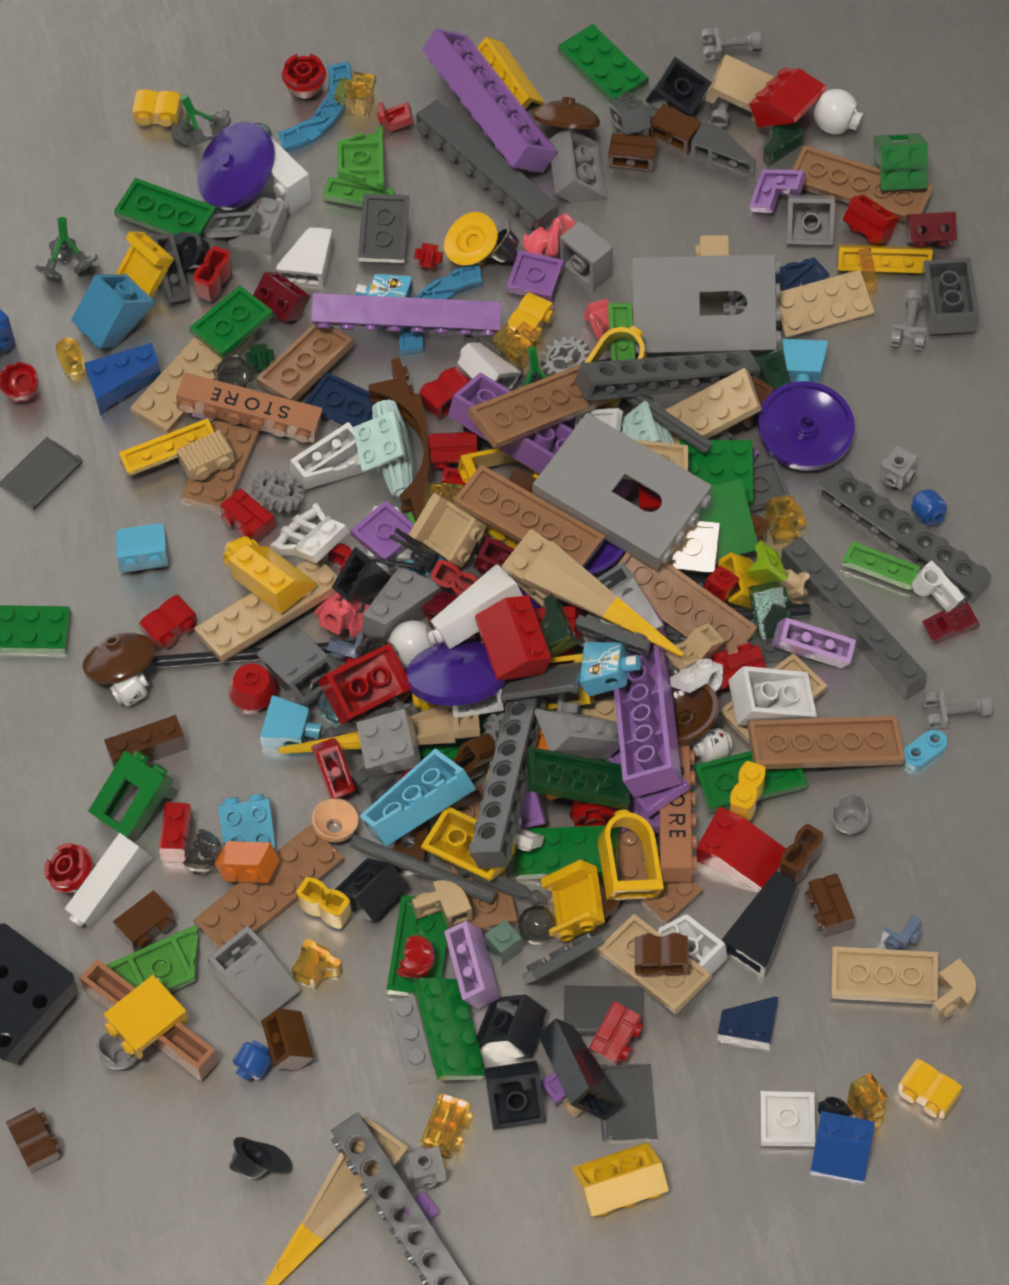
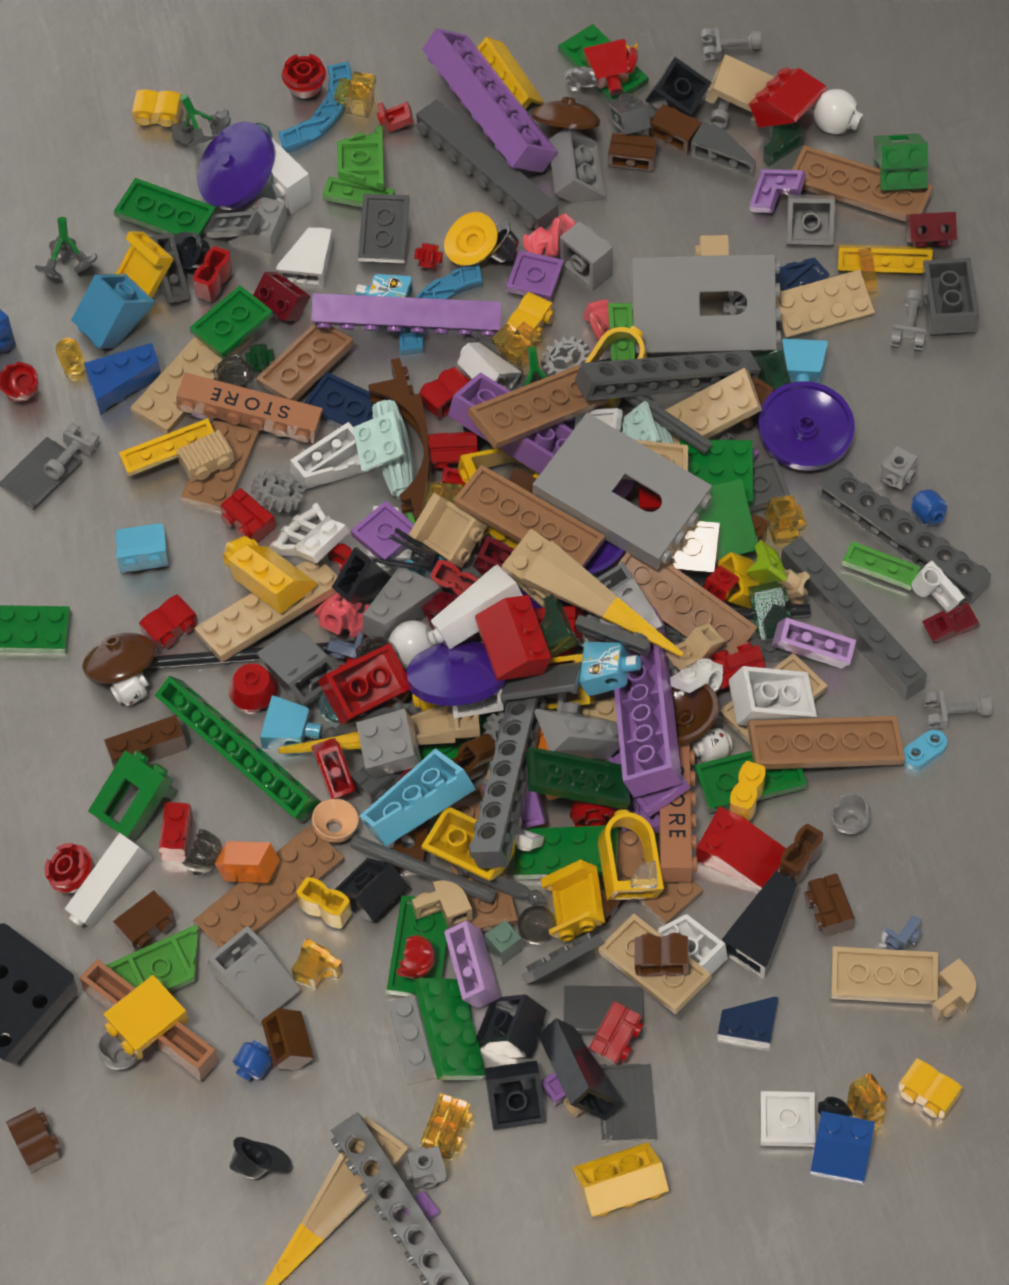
medium azure bracket [218,793,275,848] -> none
red brick [843,194,899,244] -> none
none -> light grey bar [44,423,101,480]
none -> green brick [154,676,322,822]
none -> red torso [565,38,638,96]
none -> clear tile [630,861,658,889]

